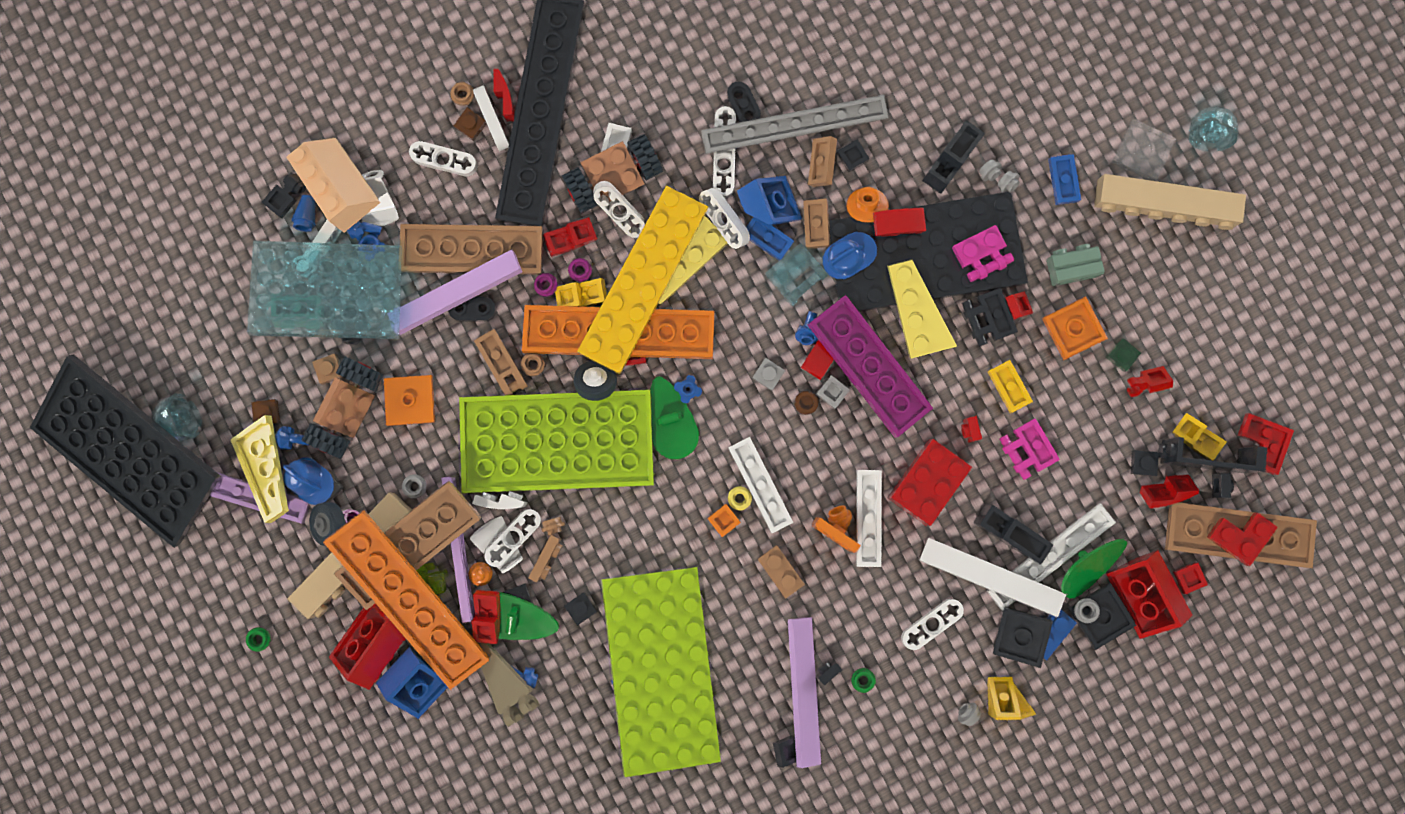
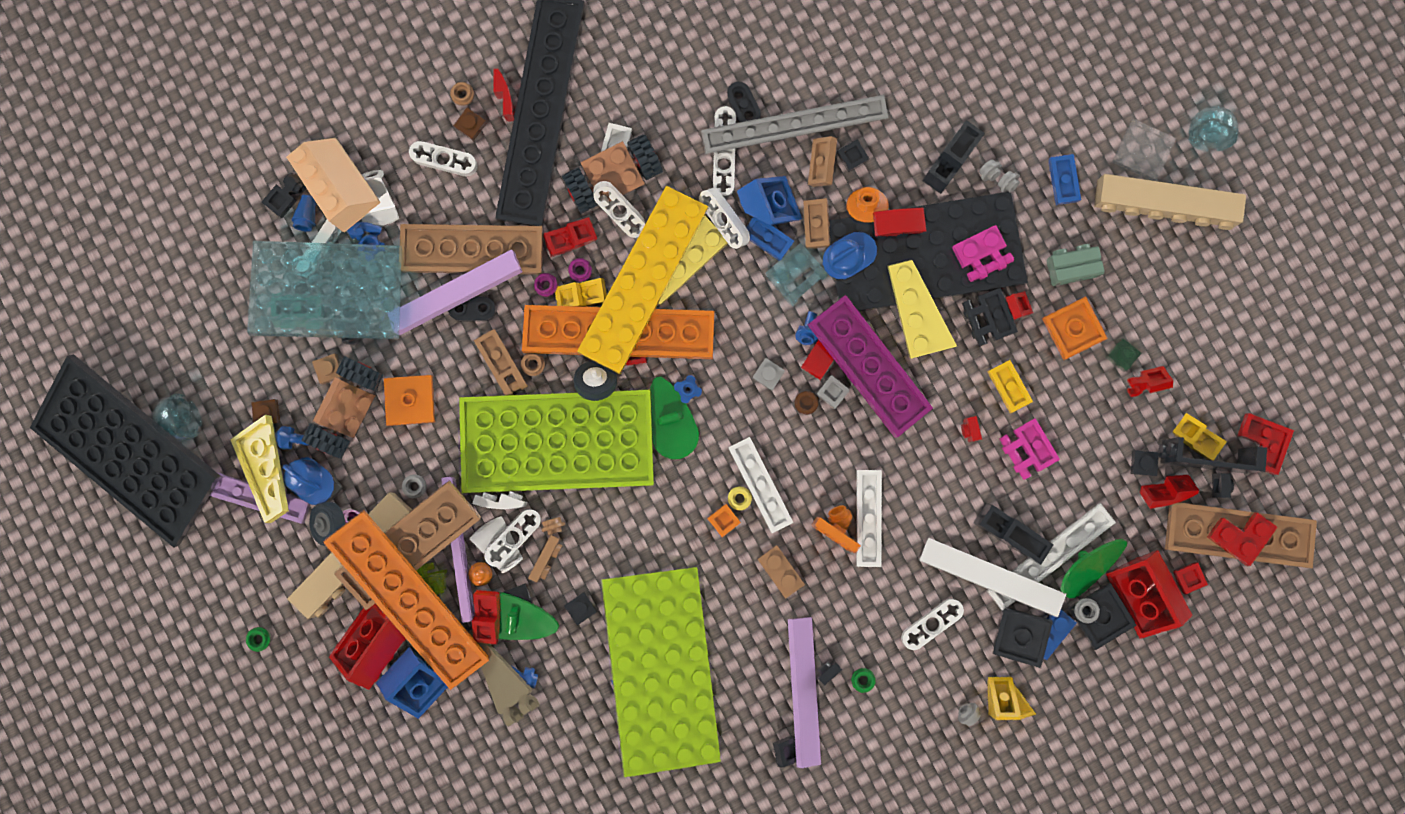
white beam [473,85,509,151] -> none
red brick [887,439,972,526] -> none

